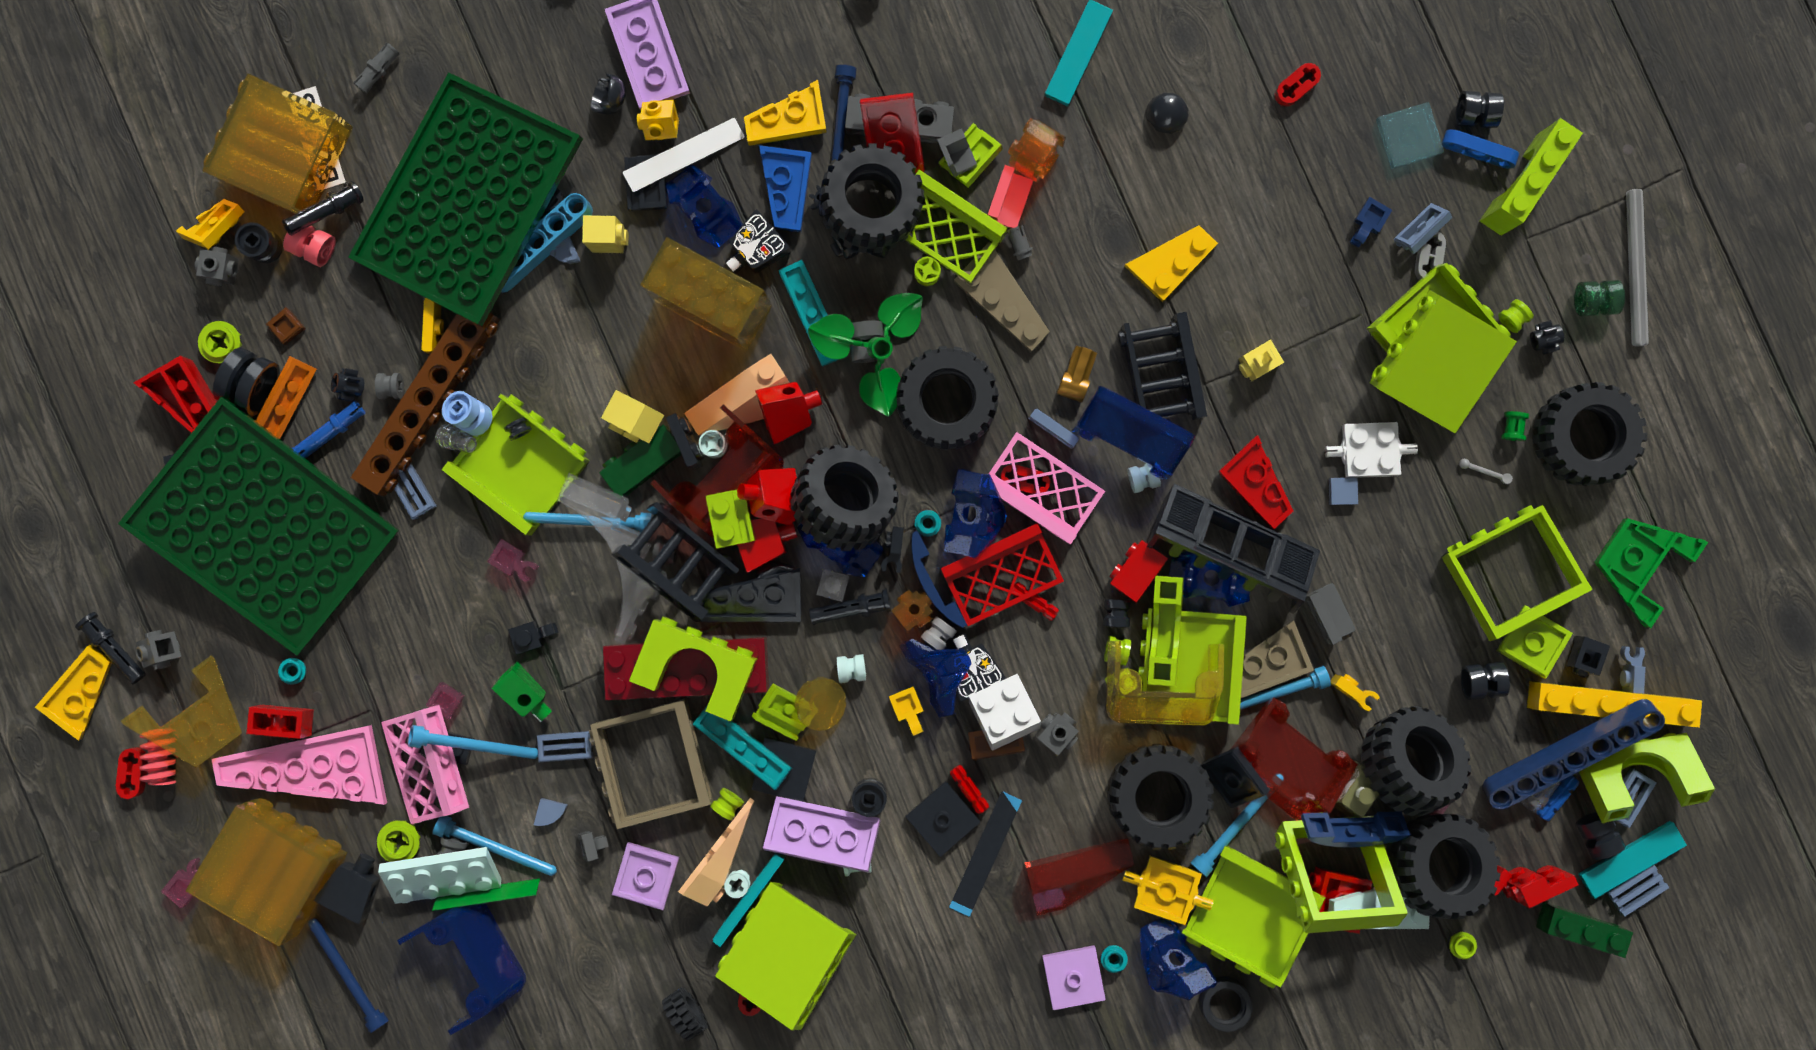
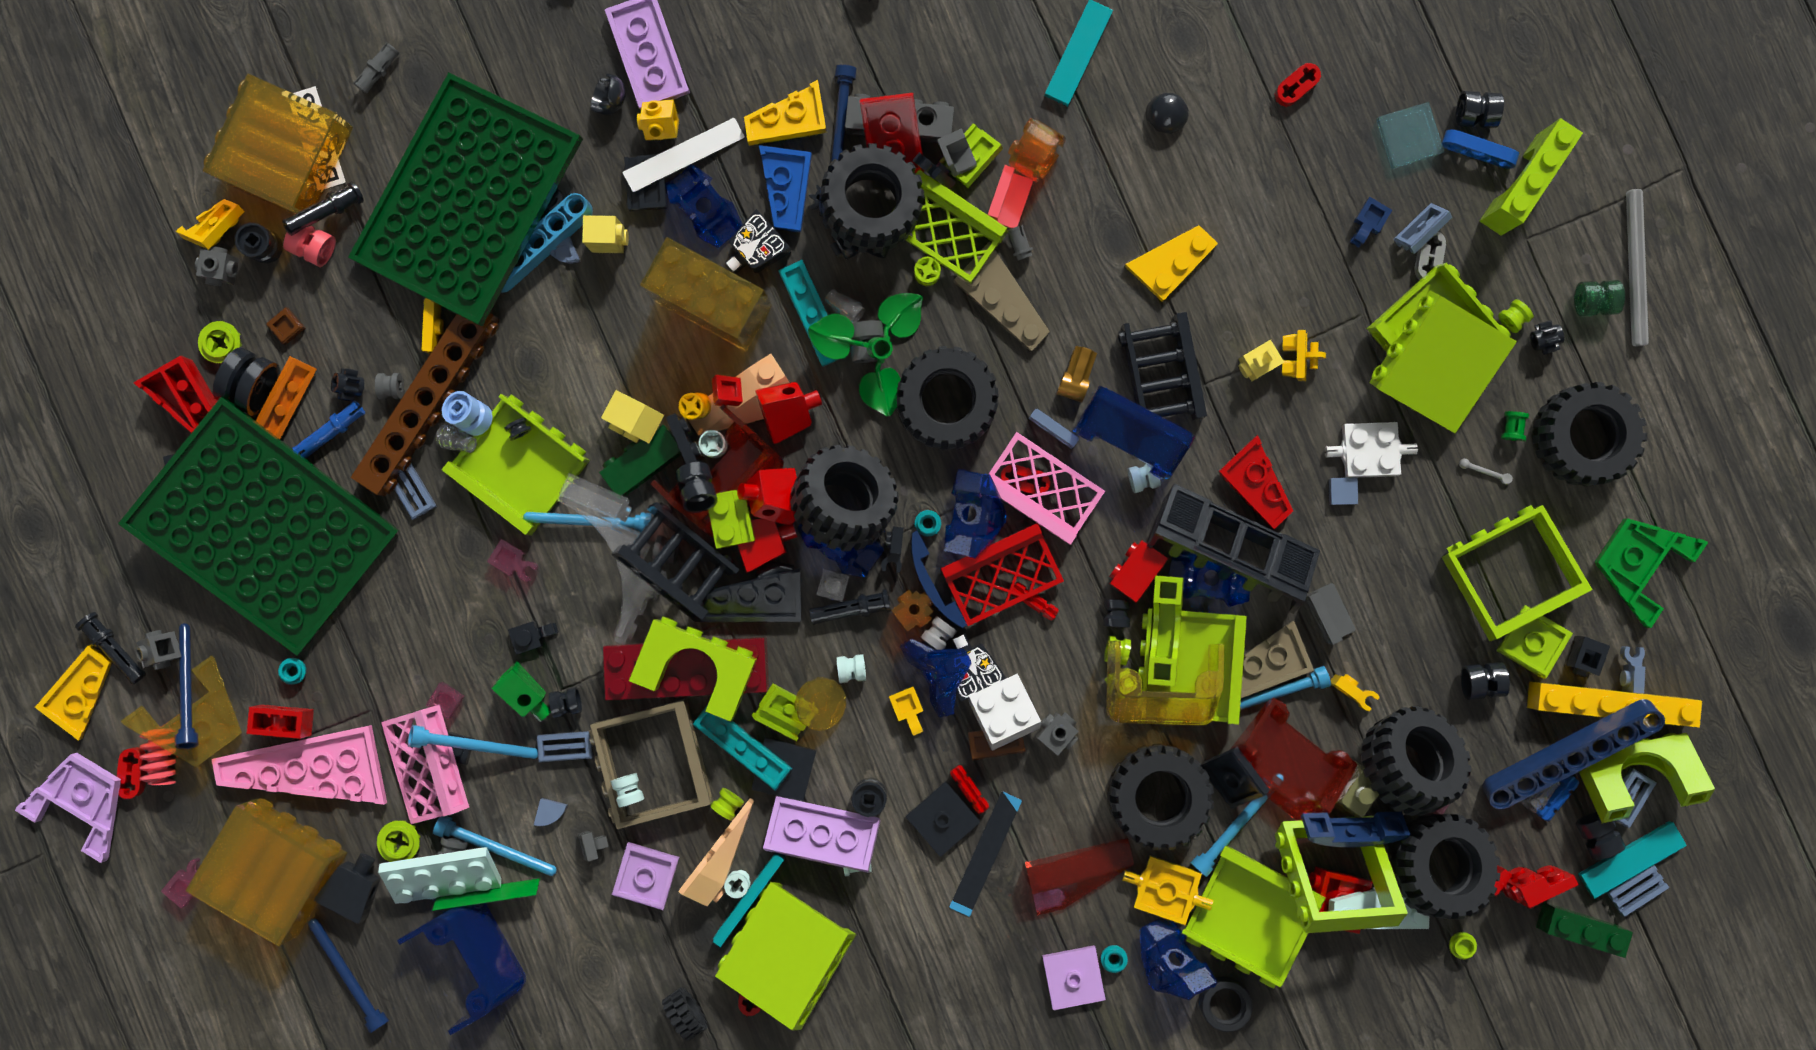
none -> lavender wing [15,753,121,863]
none -> dark blue piece [175,623,199,749]
none -> black wheel [549,687,582,718]
none -> light aqua wheel [610,773,644,807]
none -> black wheel [675,462,718,513]
none -> yellow wheel [679,393,712,420]
none -> red tile [712,375,743,407]
none -> clear cone [825,289,865,323]
none -> black plate [913,152,956,190]
none -> yellow hips [1282,330,1326,381]

